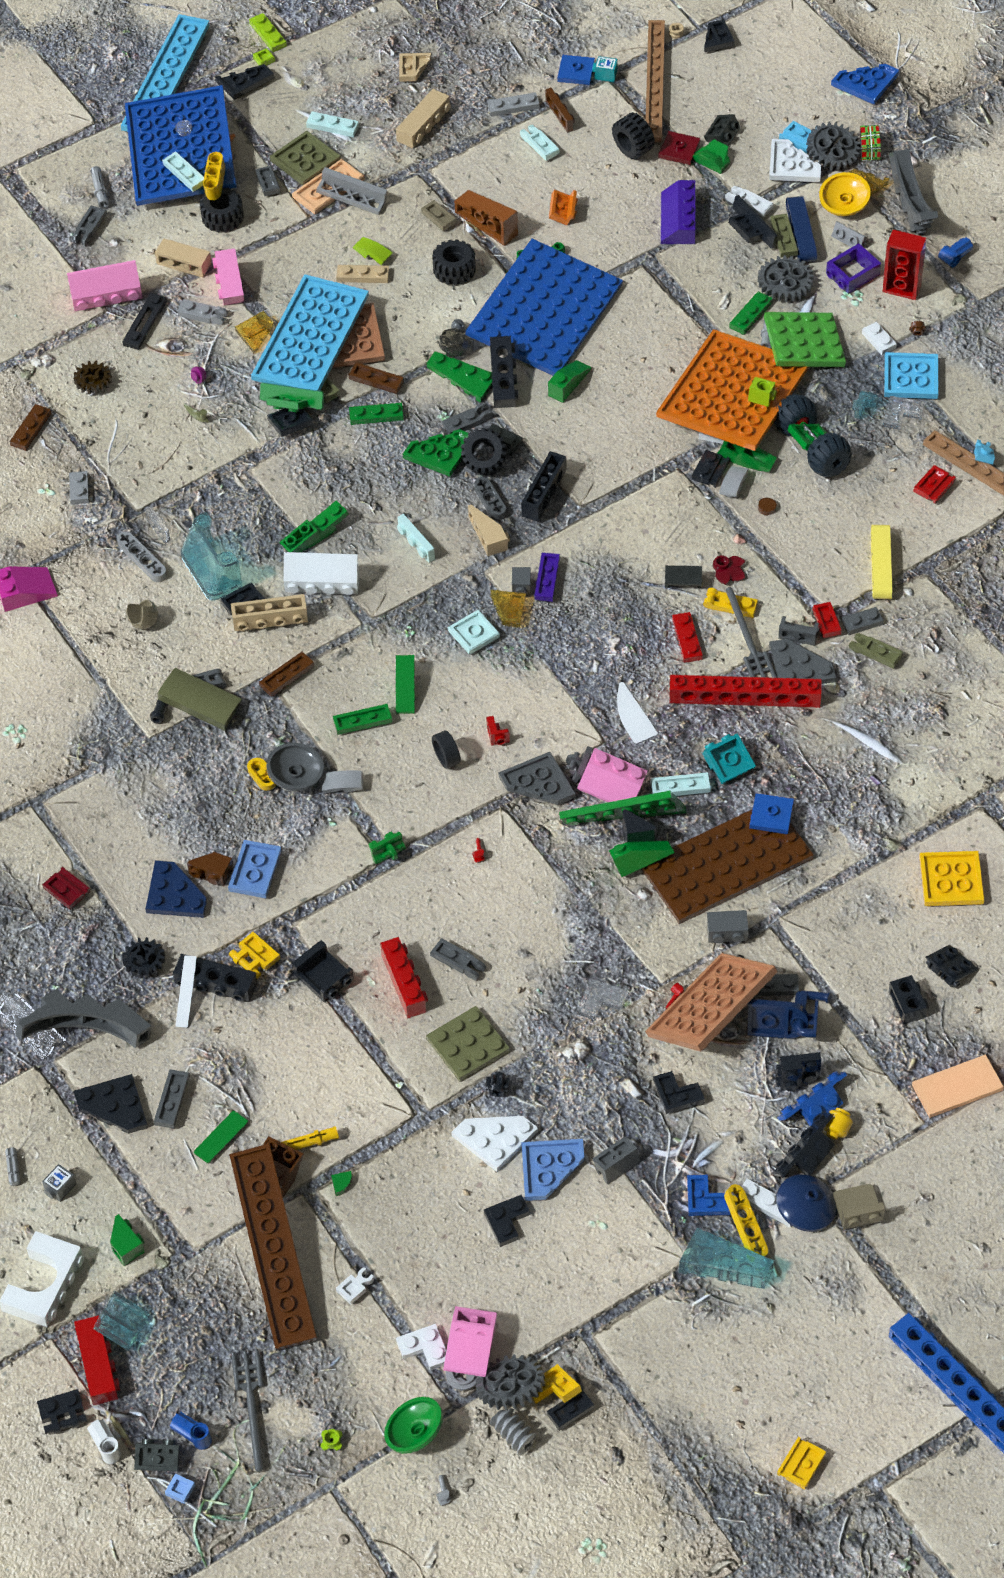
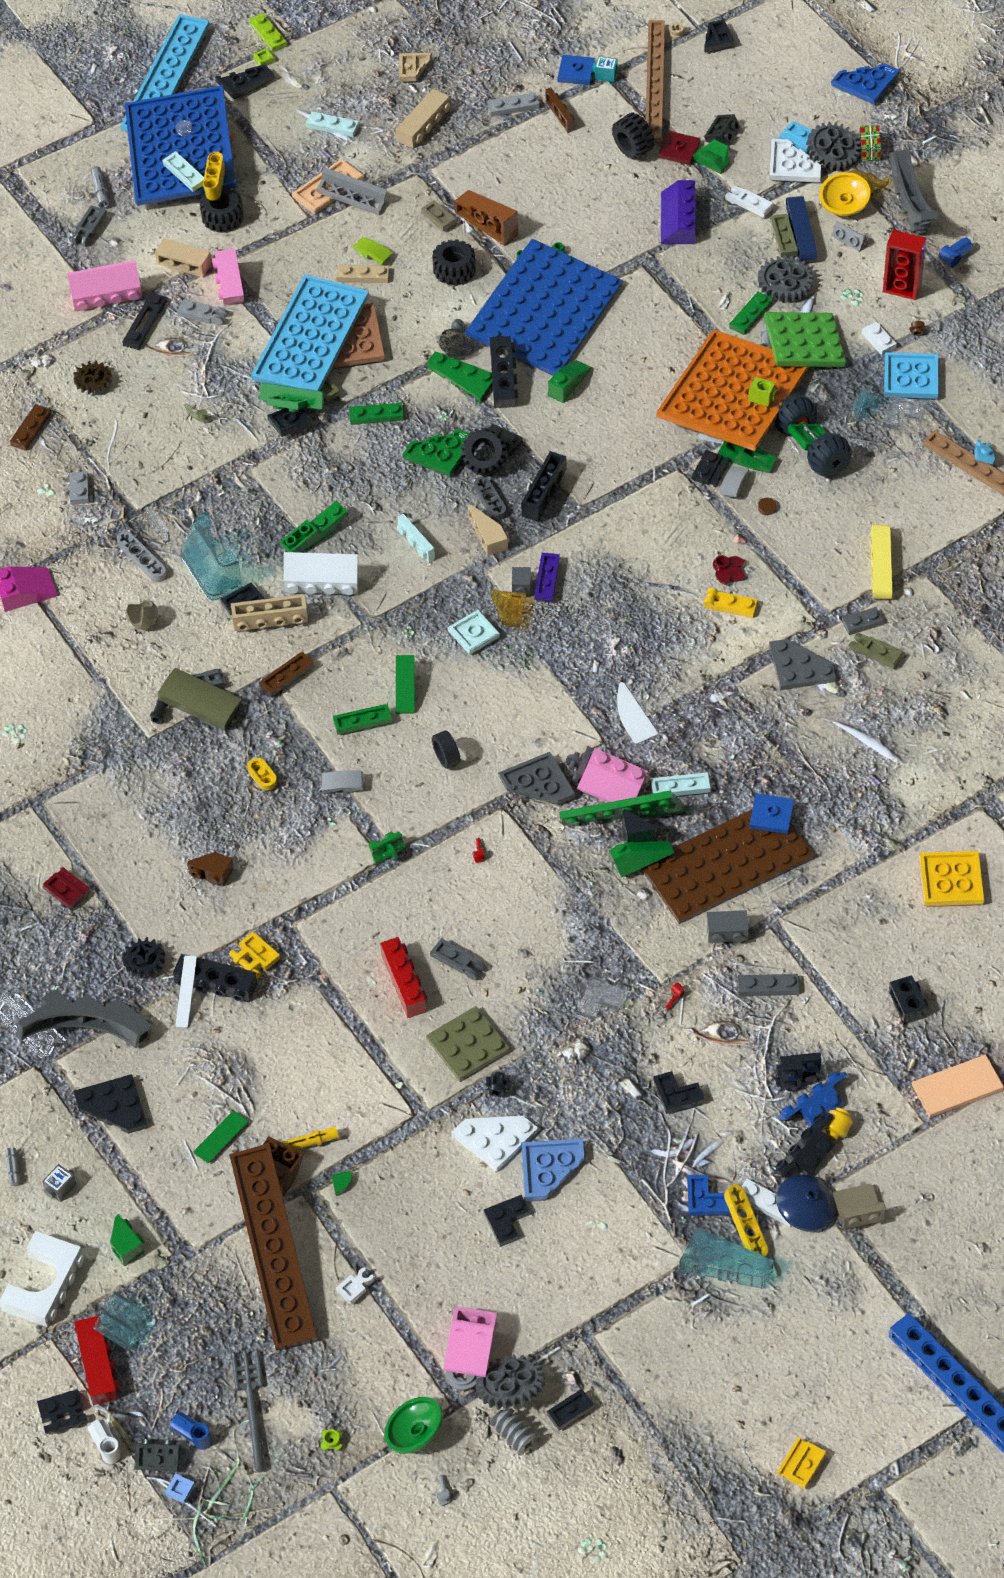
dark blue plate [145,860,207,918] -> none
dark grey plate [154,1069,190,1129] -> none
magenta plate [191,366,207,384] -> none
medium blue plate [228,840,282,898] -> none
clear yellow wing [235,311,274,354] -> none
dark grey plate [255,166,281,197] -> none
dark grey dish [266,743,324,791] -> none
olive plate [270,131,341,186] -> none
black panel [291,940,354,1003] -> none
reddish brown plate [348,362,404,394] -> none
white plate [396,1324,446,1371] -> none
dark grey hinge [442,403,494,434] -> none
red bracket [486,716,510,746] -> none
light aqua hinge [520,125,559,161] -> none
yellow plate [531,1364,582,1404] -> none
orange bracket [549,189,578,225] -> none
dark grey hinge [592,1137,640,1184] -> none
nougat plate [645,953,778,1052] -> none
pearl dark grey hinge [665,565,702,589] -> none
red brick [669,675,821,708] -> none
red plate [672,612,703,663] -> none
teal plate [702,733,756,784] -> none
dark grey piece [726,587,777,678] -> none
black bracket [728,195,778,249] -> none
dark blue plate [747,991,831,1041] -> none
dark grey hinge [778,616,819,646] -> none
red plate [812,602,841,638] -> none
dark purple window [826,243,881,294] -> none
red plate [913,465,956,504] -> none
black hinge [926,944,978,988] -> none

